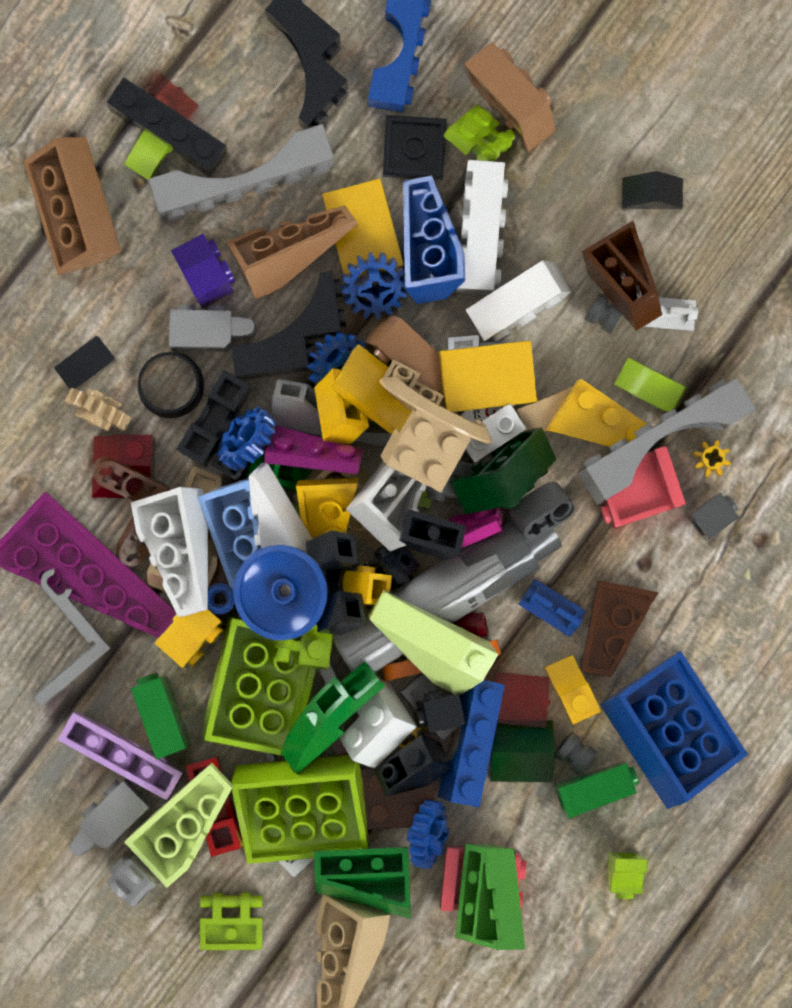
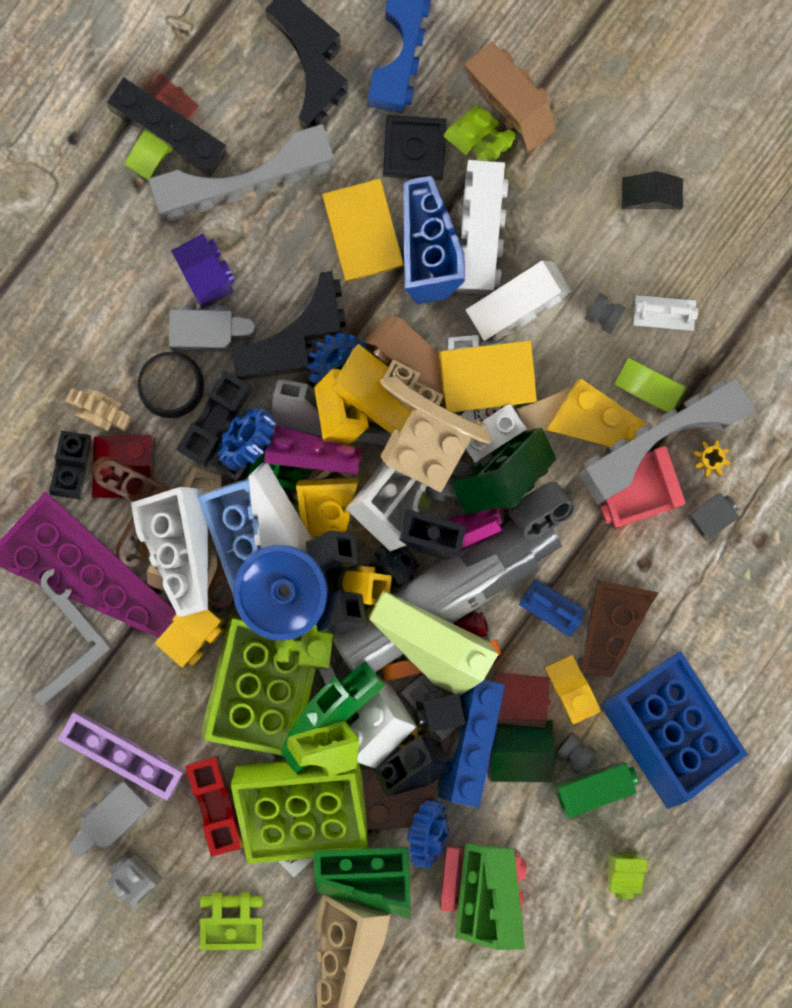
medium nougat slope [23,137,121,275] -> none
black sticker [54,336,115,390] -> none
yellowish green wedge [124,763,233,888] -> none
green brick [130,673,192,760] -> none
blue cone [208,583,235,614] -> none
medium nougat wedge [226,206,357,300] -> none
blue gear [341,252,407,319] -> none
reddish brown wedge [582,221,662,331] -> none
none -> black slope [49,430,92,500]
none -> lime arch [287,721,359,777]

